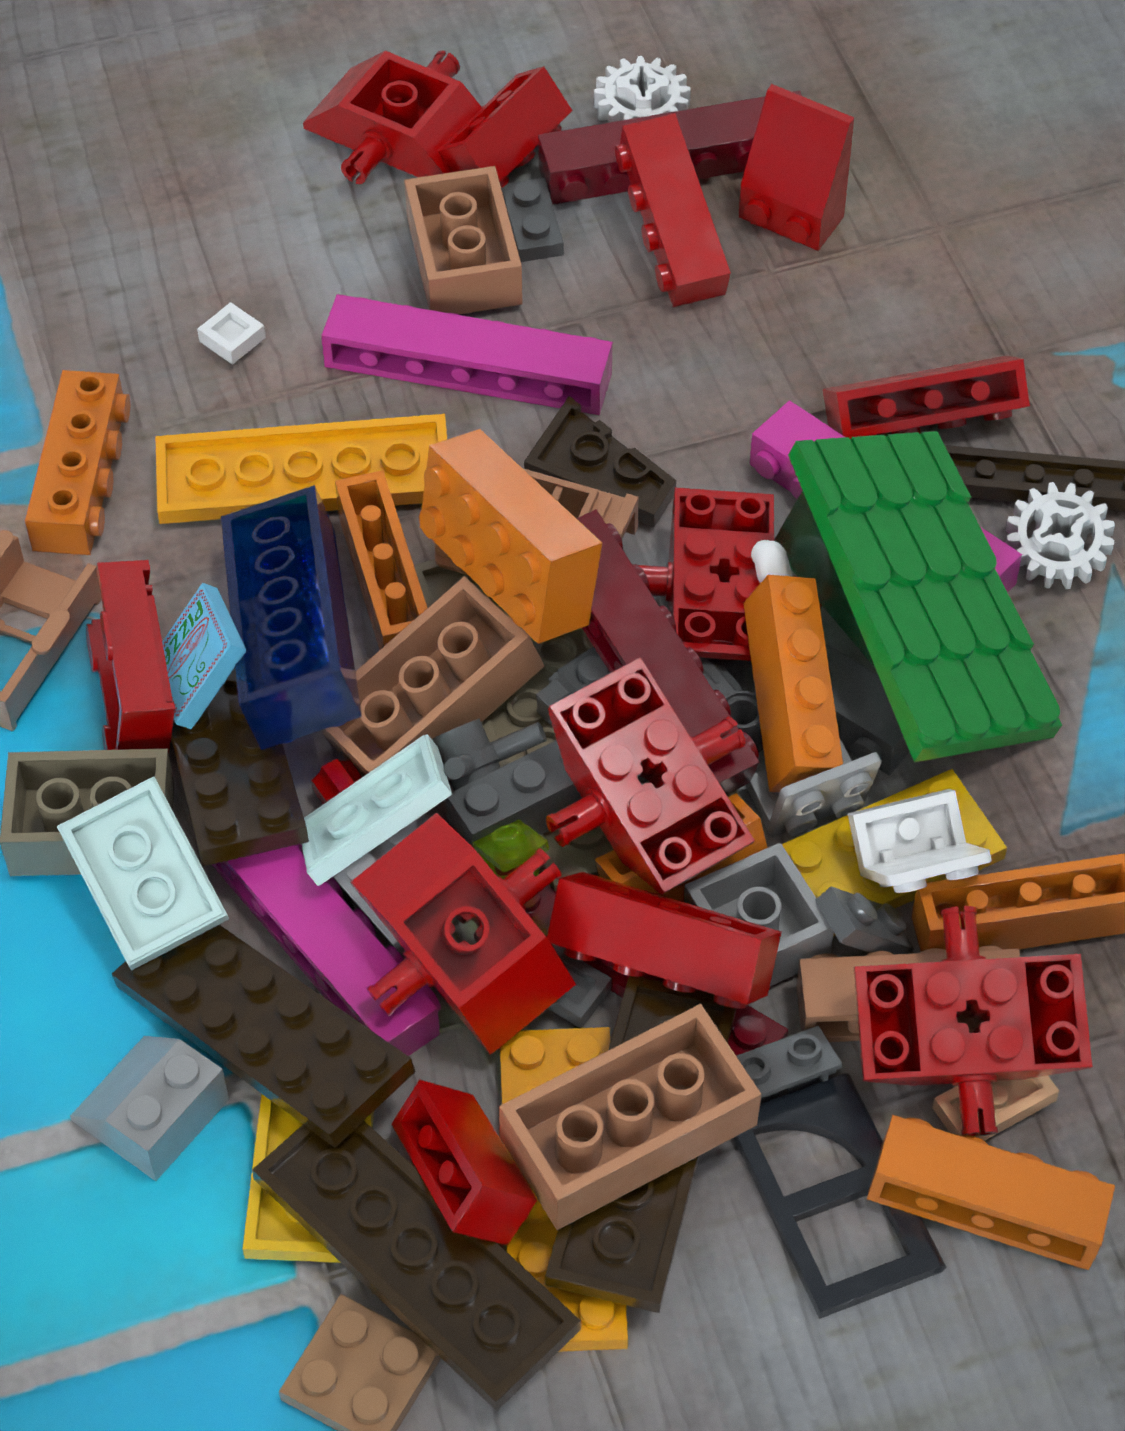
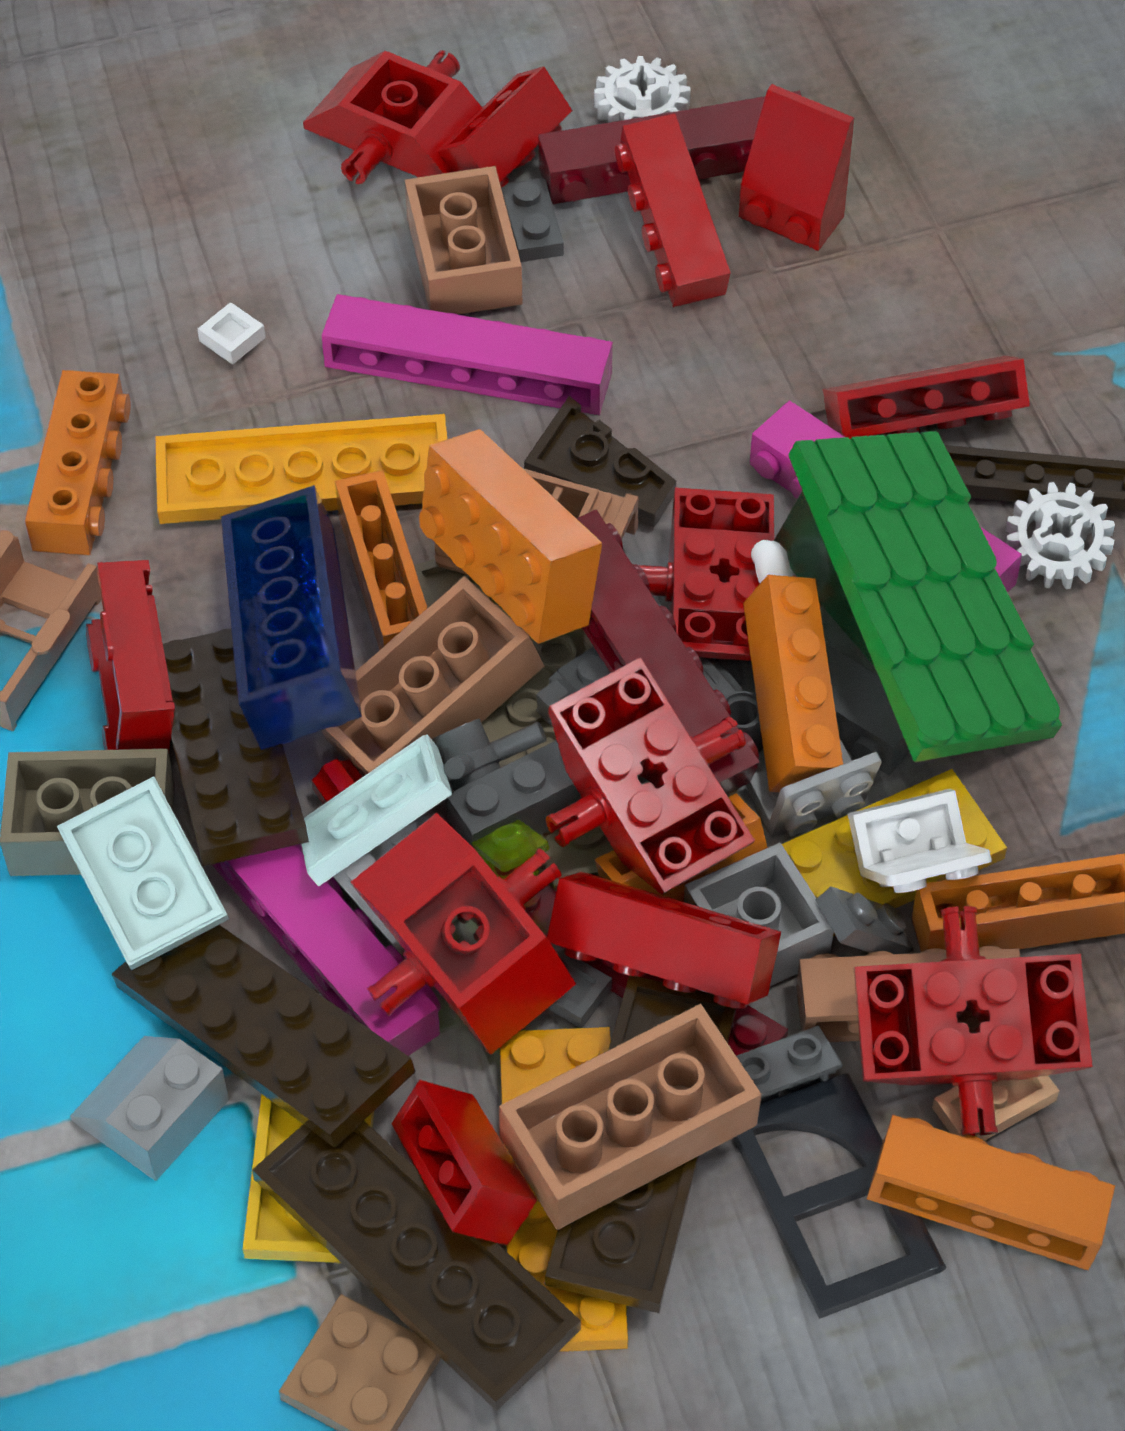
medium azure tile [162,583,246,729] -> none

